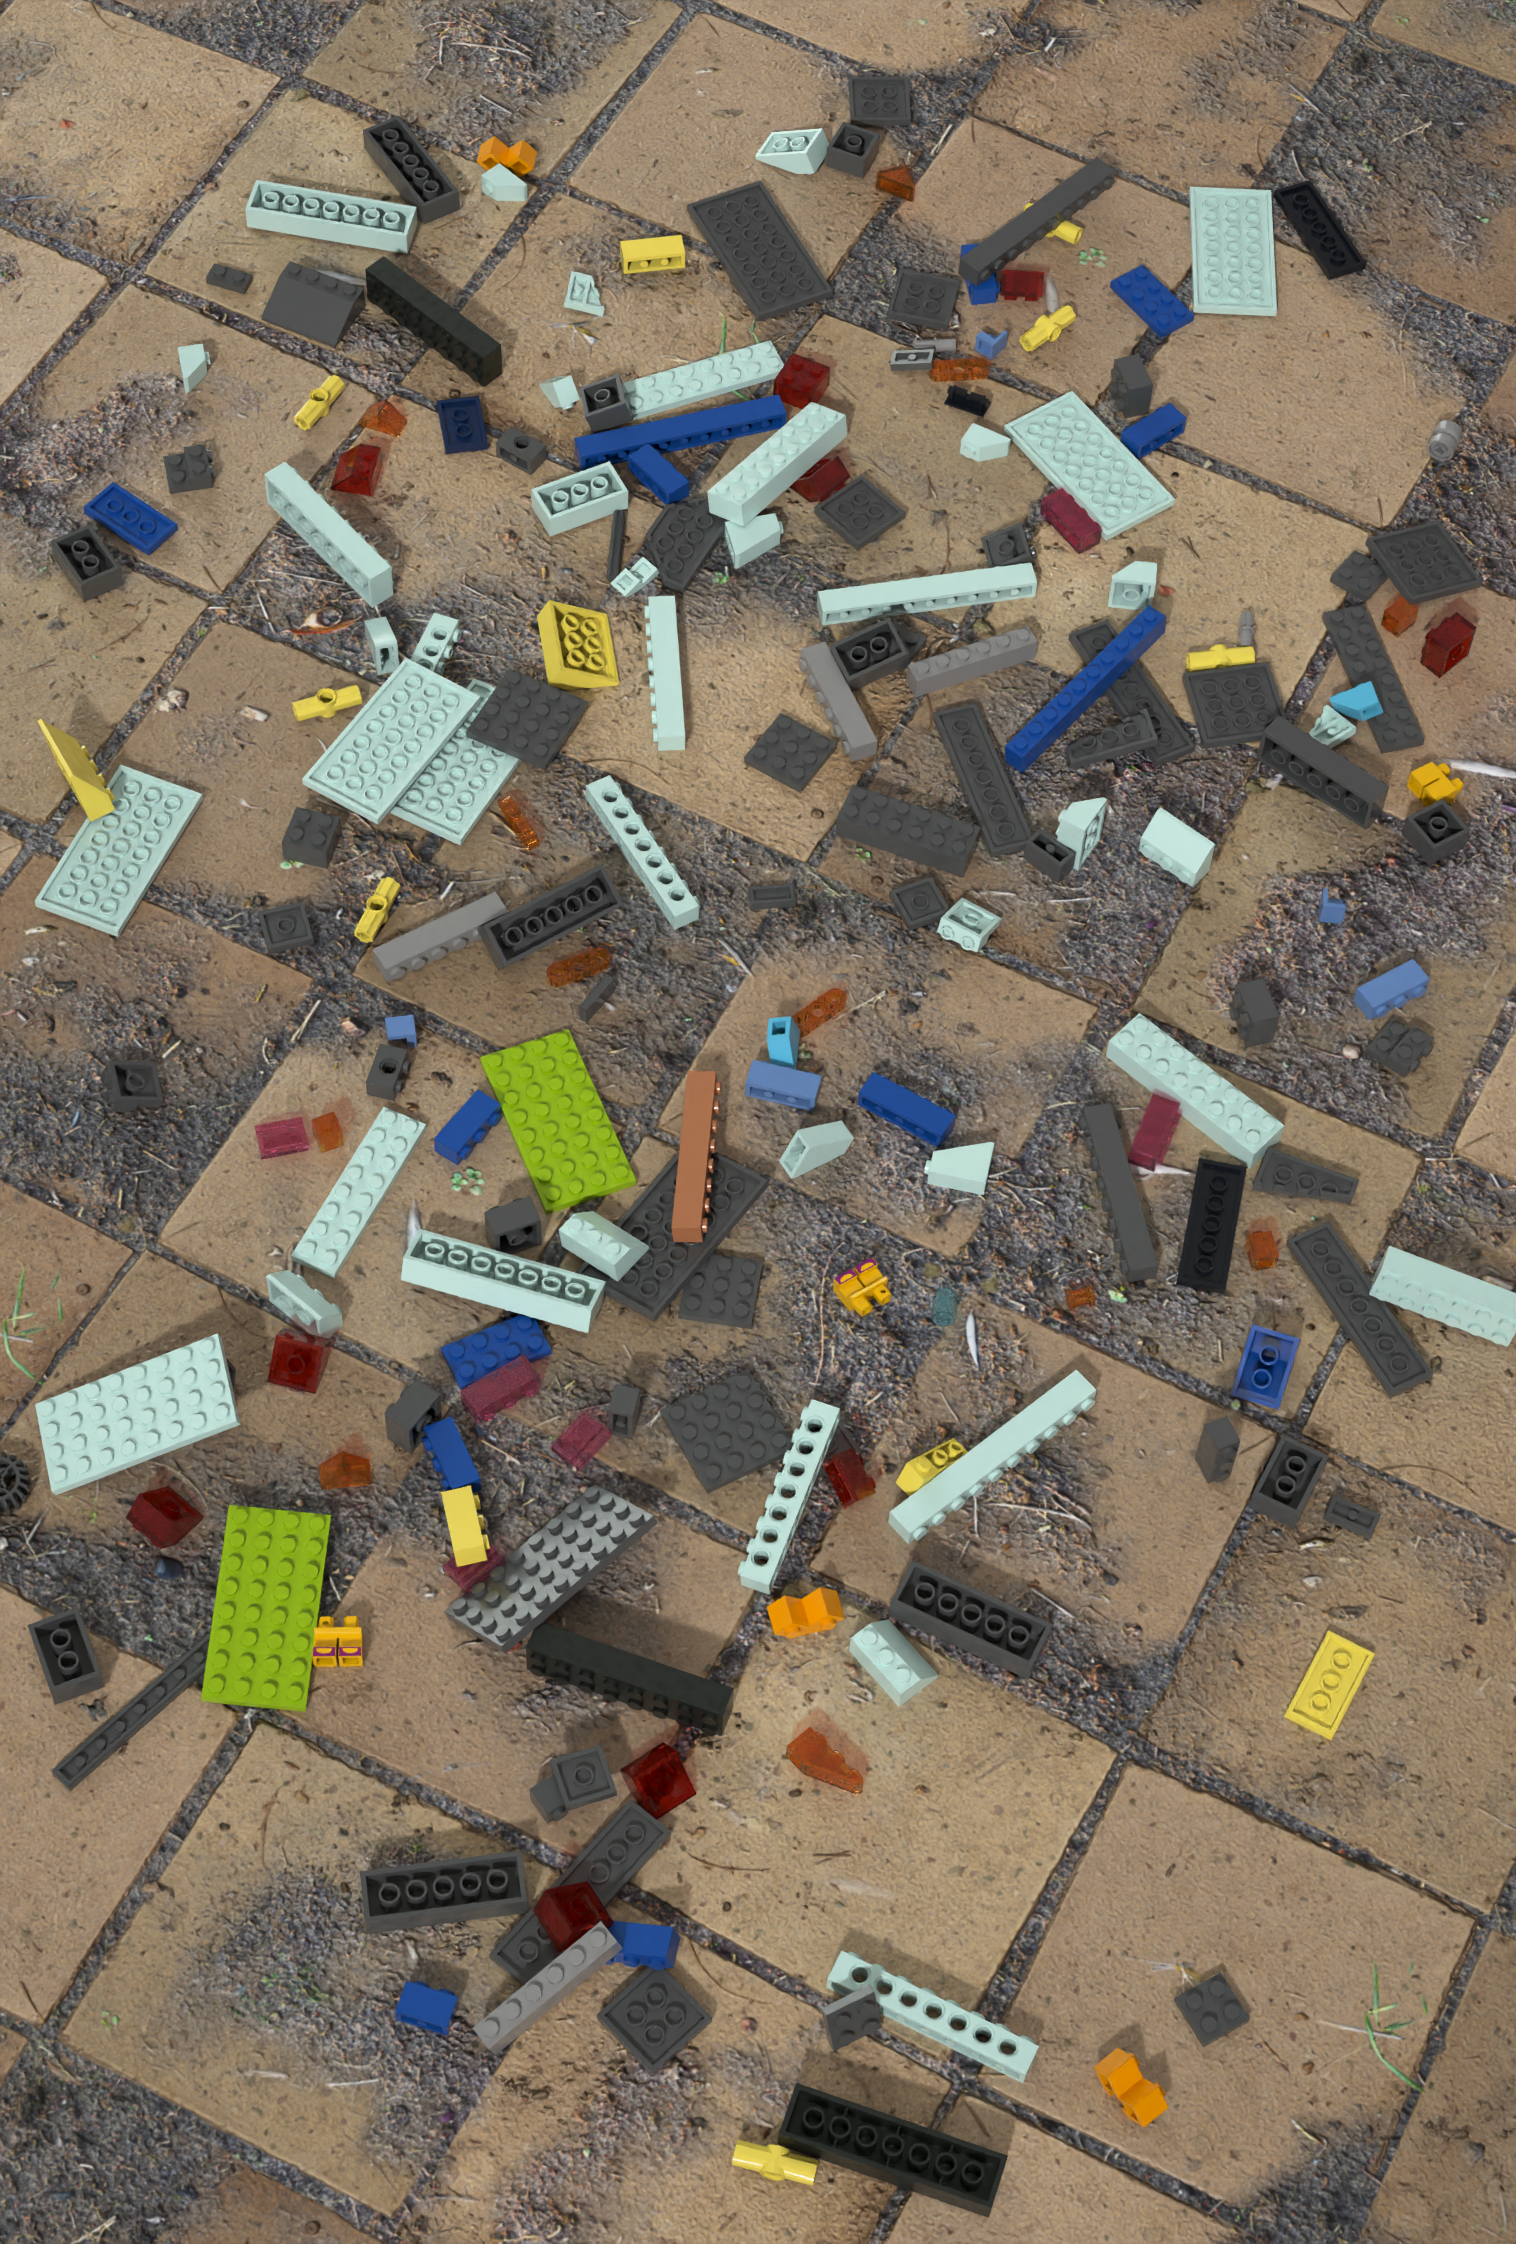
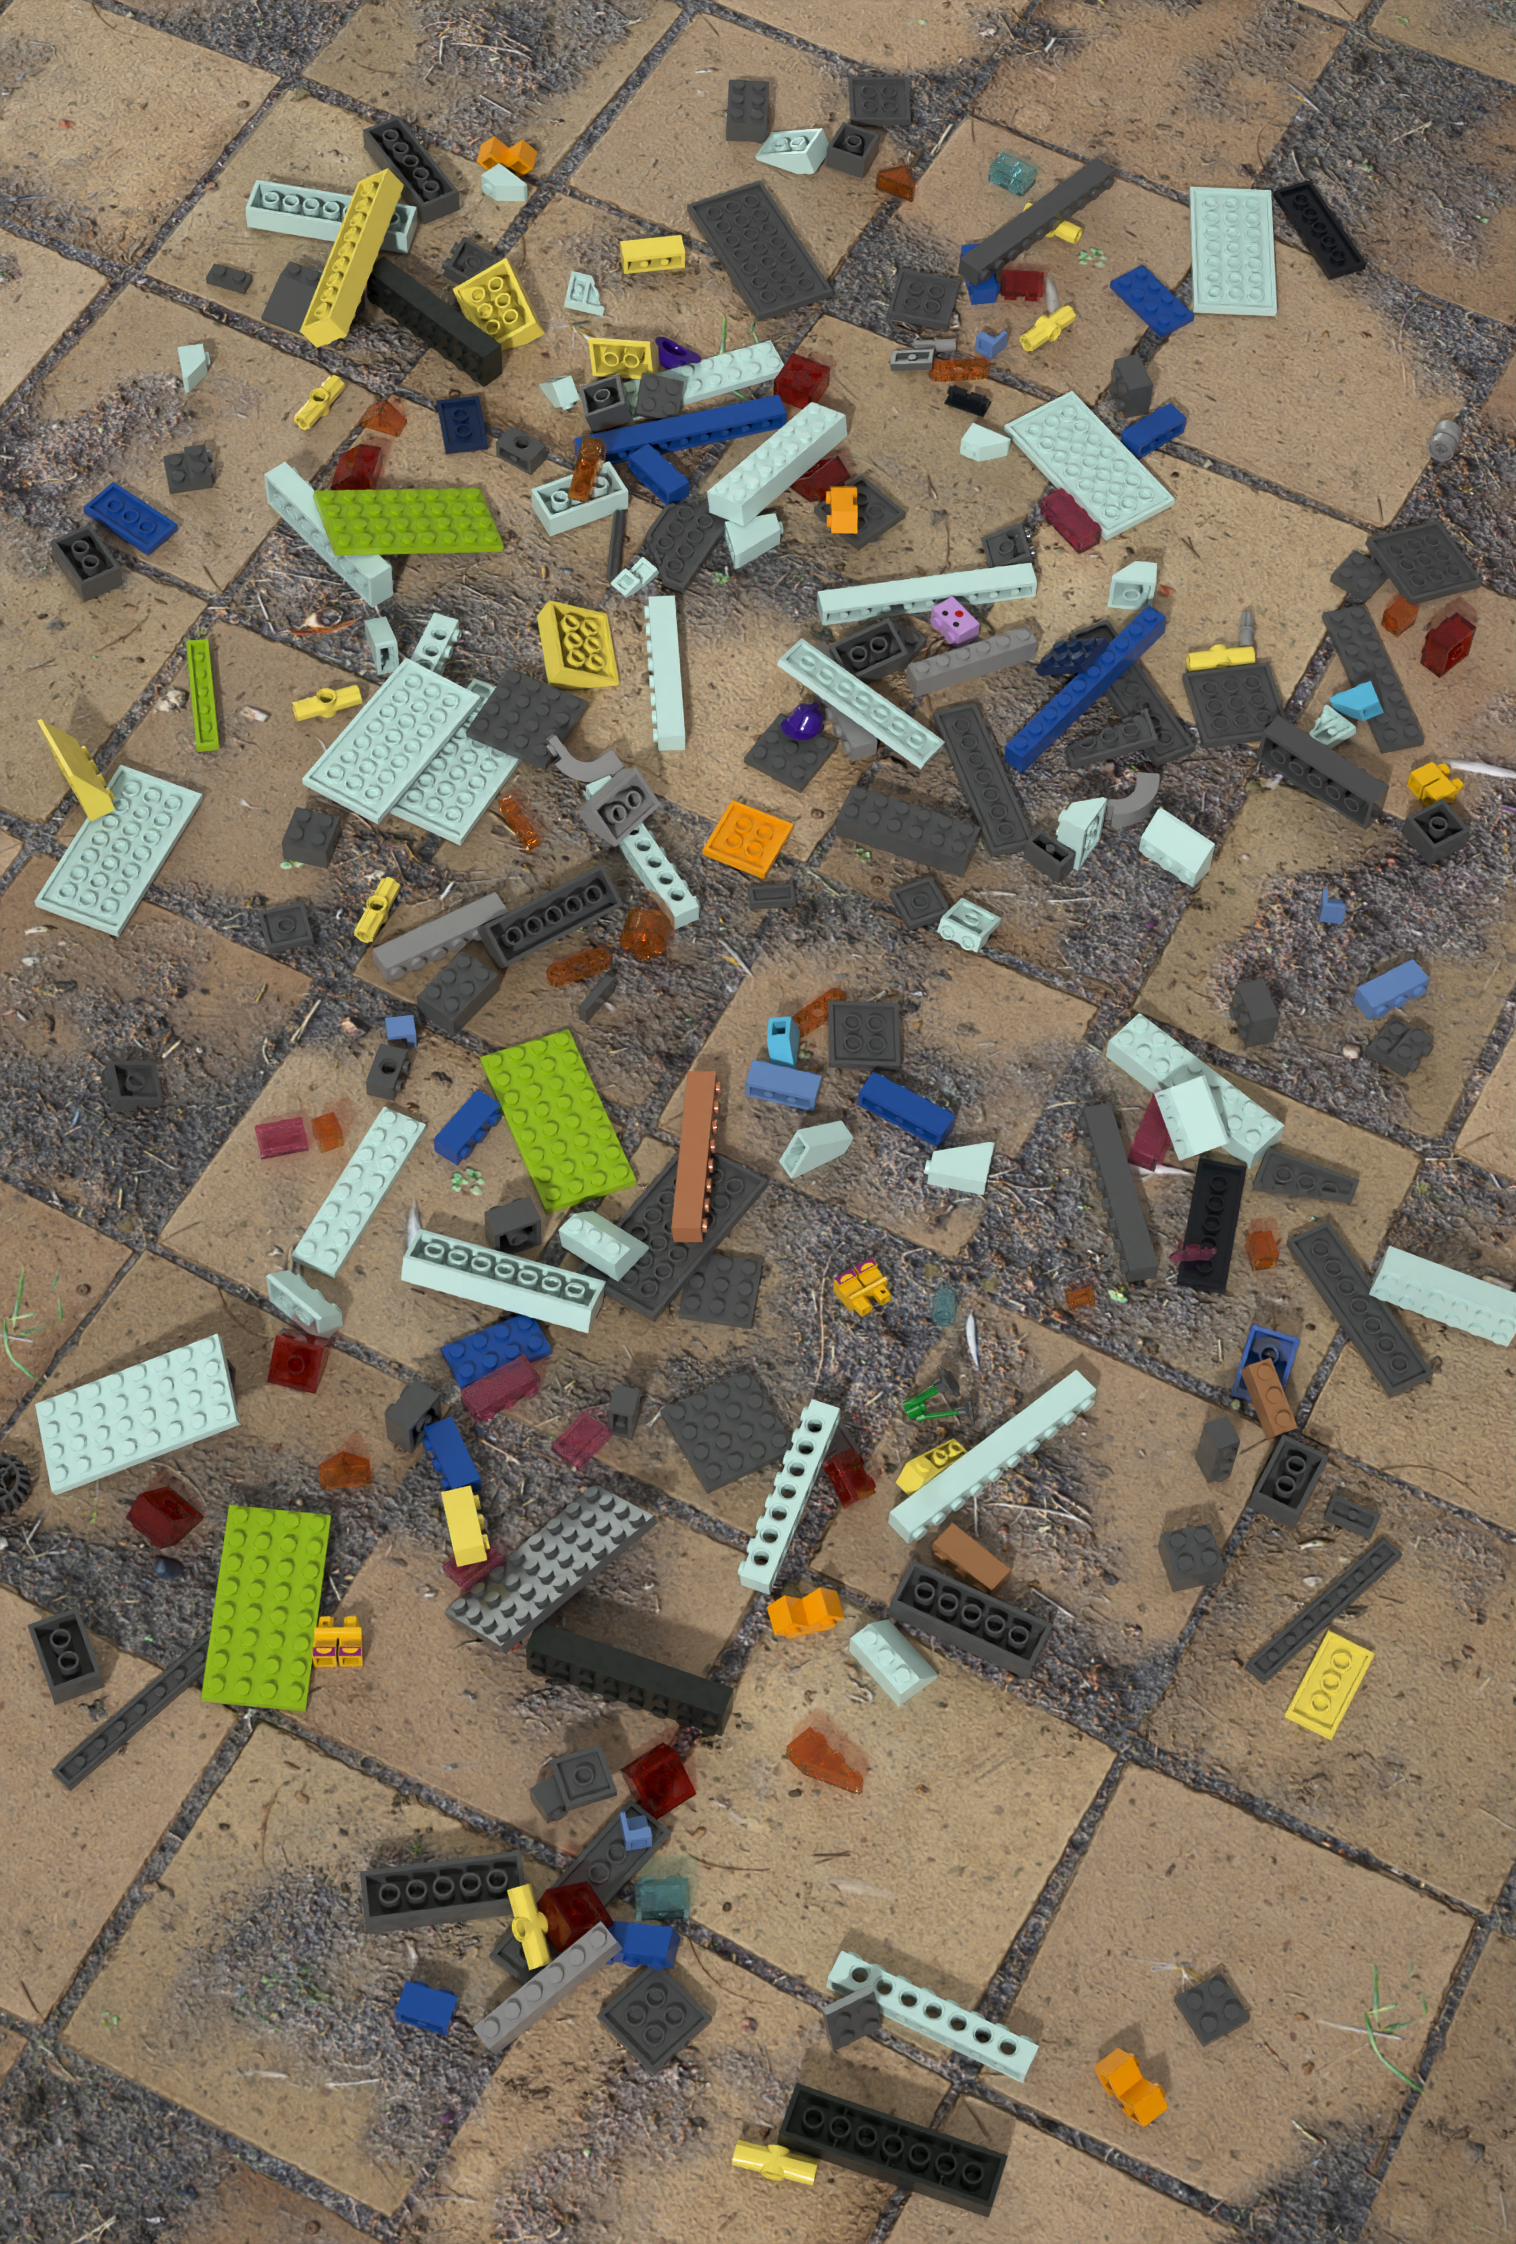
none -> lime plate [186,639,220,752]
none -> light yellow brick [300,168,404,348]
none -> lime plate [313,488,504,556]
none -> dark grey brick [417,951,499,1036]
none -> dark grey plate [442,236,499,285]
none -> light yellow slope [452,258,545,350]
none -> light yellow piece [507,1883,552,1970]
none -> light grey arch [545,734,625,782]
none -> clear orange slope [567,435,607,503]
none -> light grey slope [577,768,661,846]
none -> light yellow slope [588,337,660,379]
none -> clear orange brick [619,907,671,961]
none -> medium blue panel [620,1812,652,1851]
none -> clear light blue brick [634,1875,690,1921]
none -> dark grey plate [635,372,684,420]
none -> dark purple piece [655,337,702,370]
none -> light orange plate [702,800,794,880]
none -> dark grey brick [726,80,769,142]
none -> light aqua plate [777,638,945,769]
none -> dark purple piece [781,702,824,740]
none -> light orange brick [826,486,858,534]
none -> dark grey plate [827,1000,901,1070]
none -> plant [903,1365,975,1426]
none -> lavender brick [930,596,980,649]
none -> medium nougat brick [931,1523,1011,1597]
none -> clear light blue brick [988,152,1037,198]
none -> dark blue plate [1035,637,1109,676]
none -> light grey arch [1091,772,1160,828]
none -> light aqua slope [1154,1075,1230,1161]
none -> dark grey brick [1158,1524,1225,1592]
none -> clear pink piece [1169,1244,1217,1261]
none -> medium nougat brick [1241,1358,1298,1441]
none -> dark grey tile [1245,1538,1402,1685]

